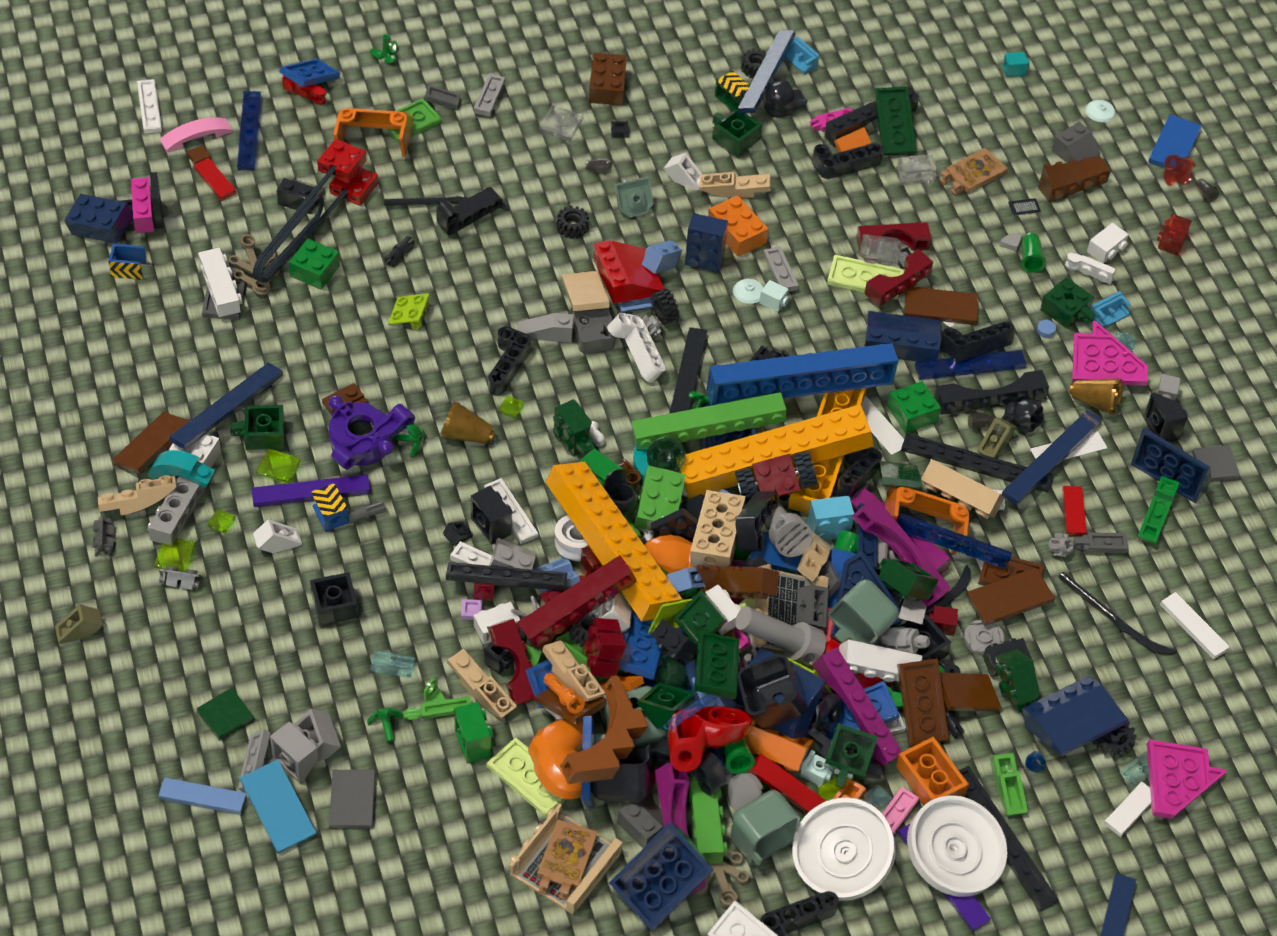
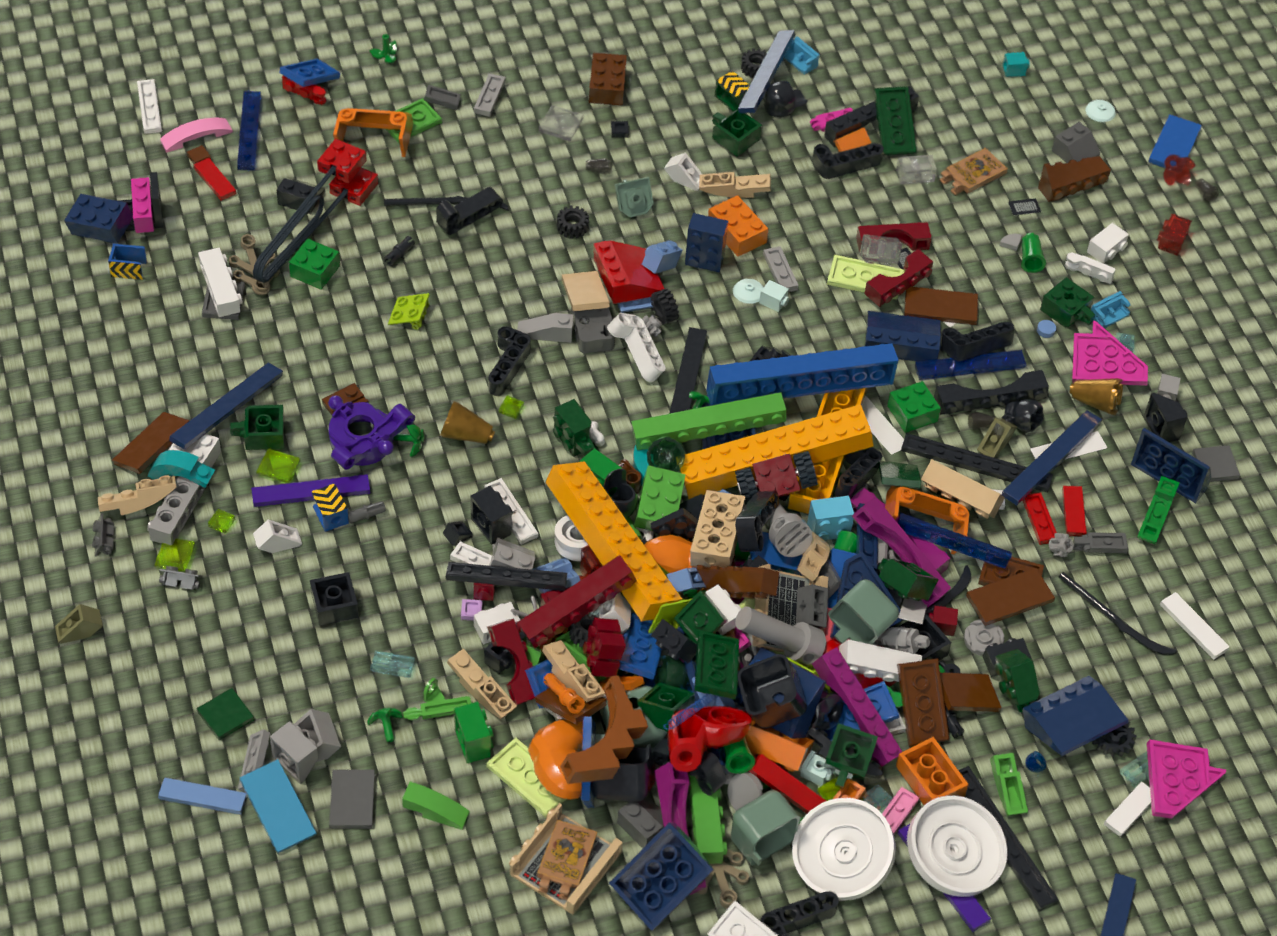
none -> bright green slope [402,781,470,830]
none -> red tile [1022,492,1057,545]

